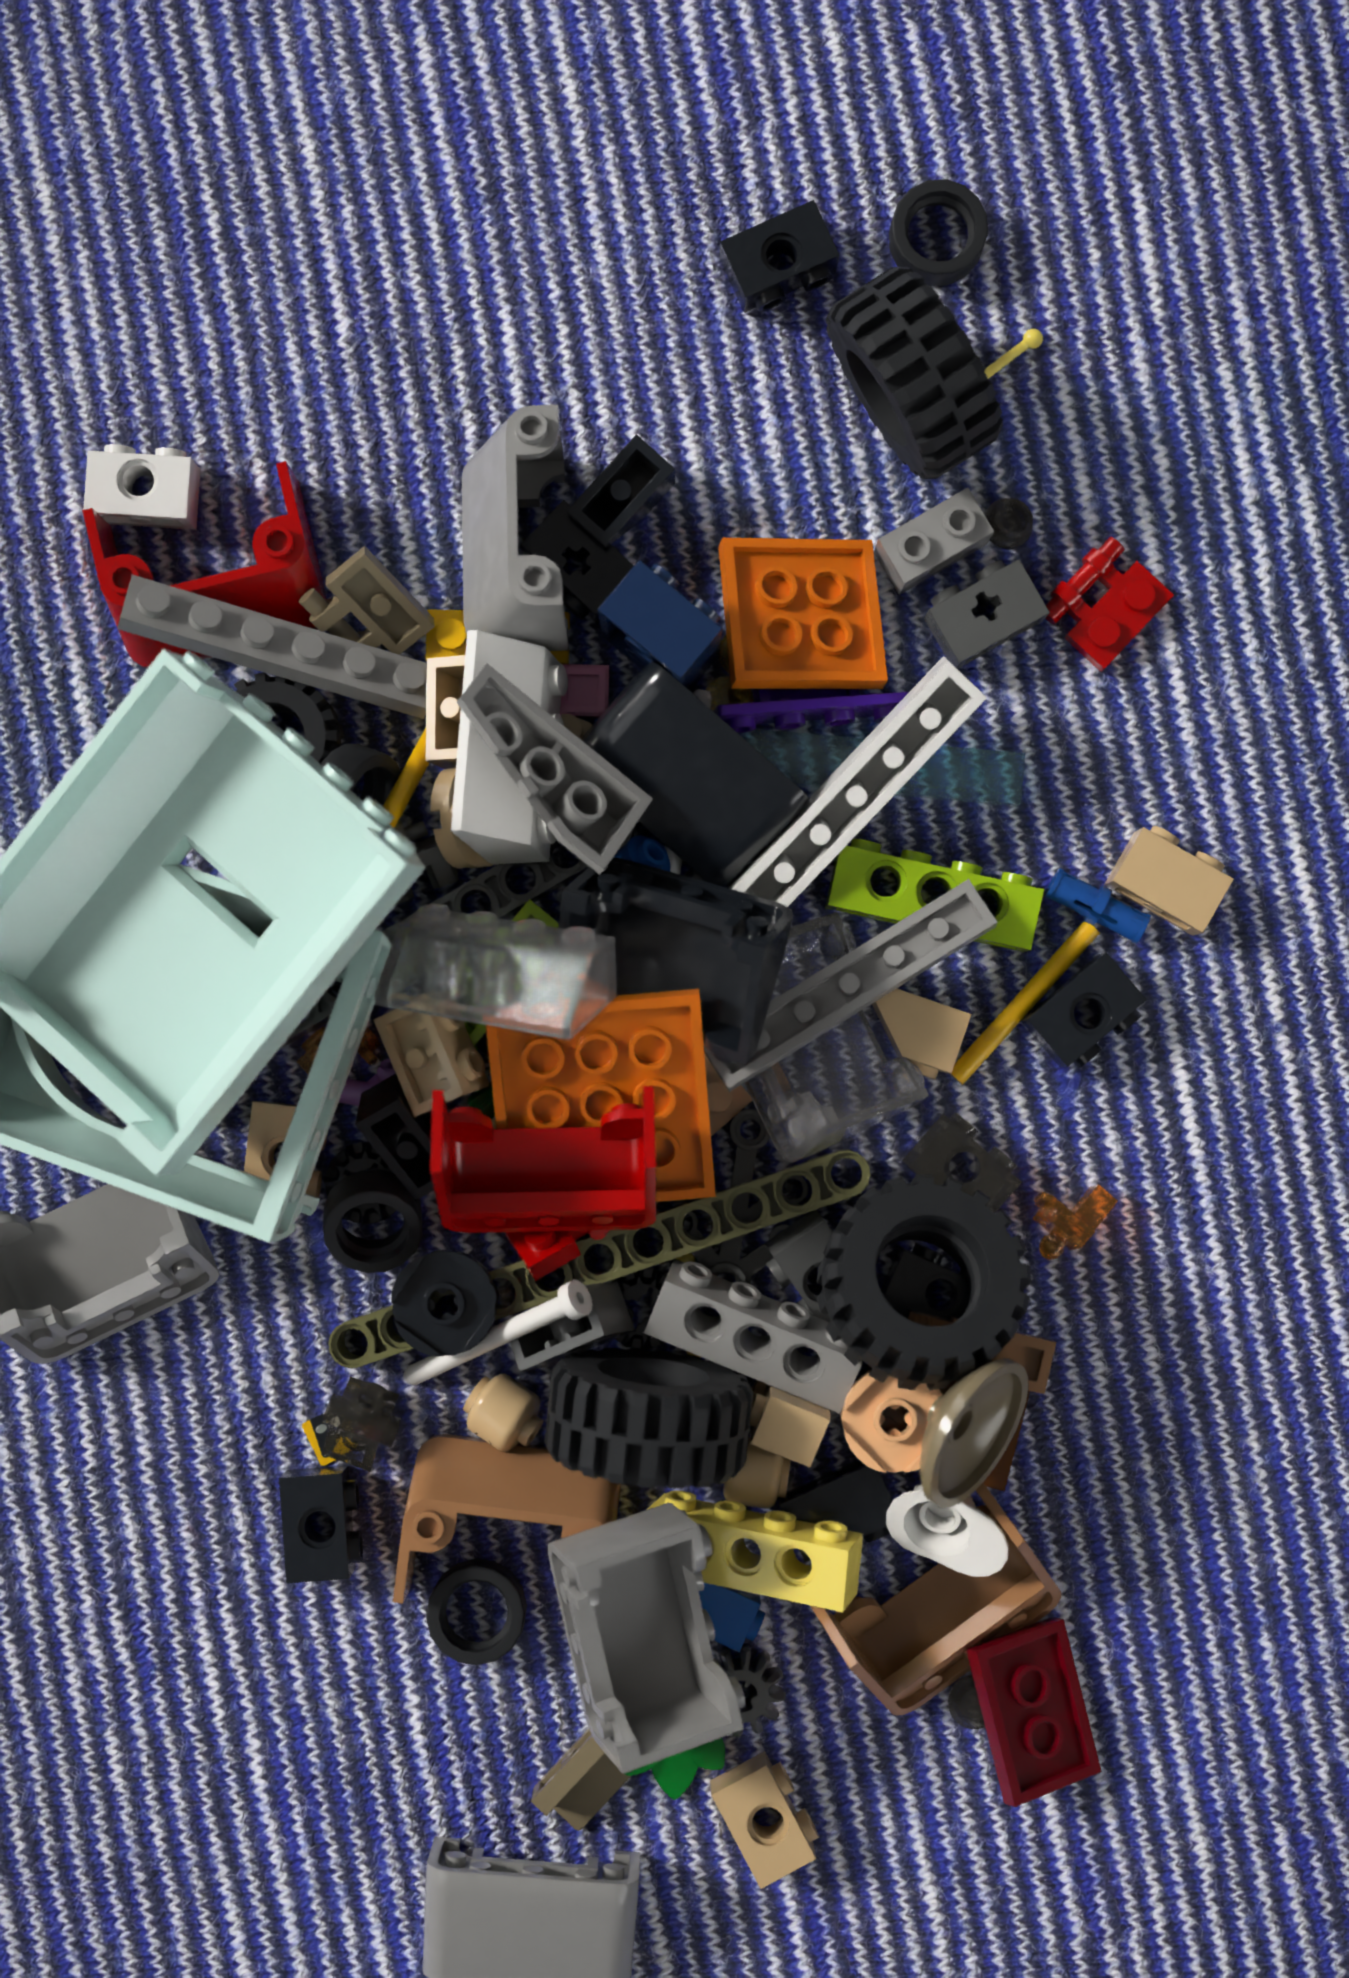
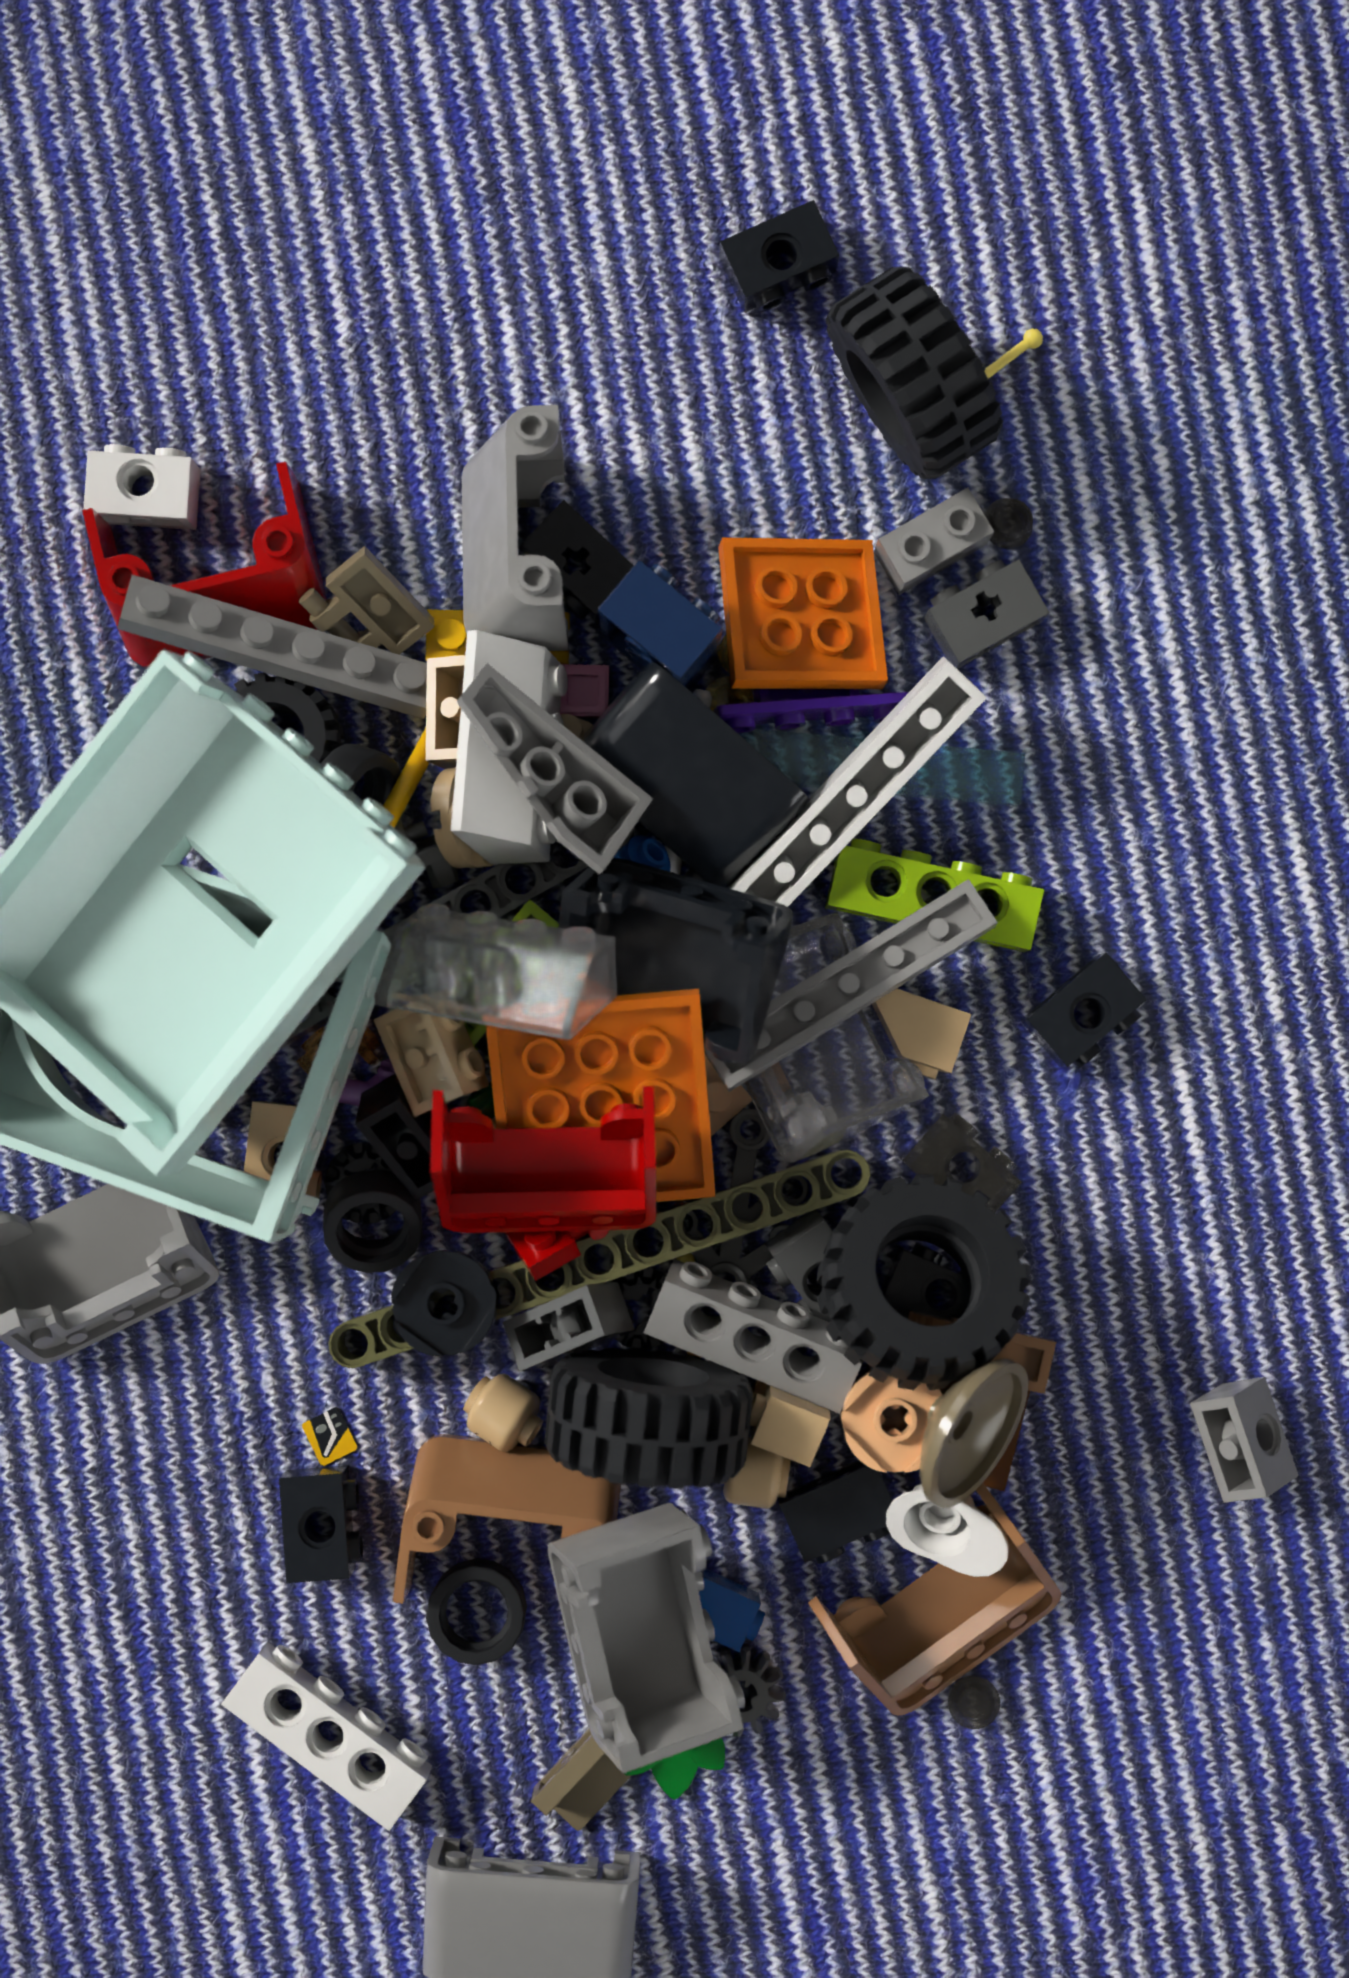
clear smoke brick [322,1377,402,1472] -> none
white bar [404,1280,592,1385] -> none
black slope [567,434,675,548] -> none
light yellow brick [647,1491,863,1612] -> none
tan brick [710,1751,819,1889] -> none
black tyre [889,179,988,286] -> none
yellow bar [949,922,1100,1085] -> none
dark red plate [966,1617,1102,1807] -> none
clear orange piece [1033,1184,1118,1260] -> none
blue pin [1044,868,1151,944] -> none
red plate [1045,537,1174,672] -> none
tan brick [1104,826,1234,936] -> none
none -> white brick [221,1641,432,1831]
none -> light grey brick [1190,1376,1299,1503]

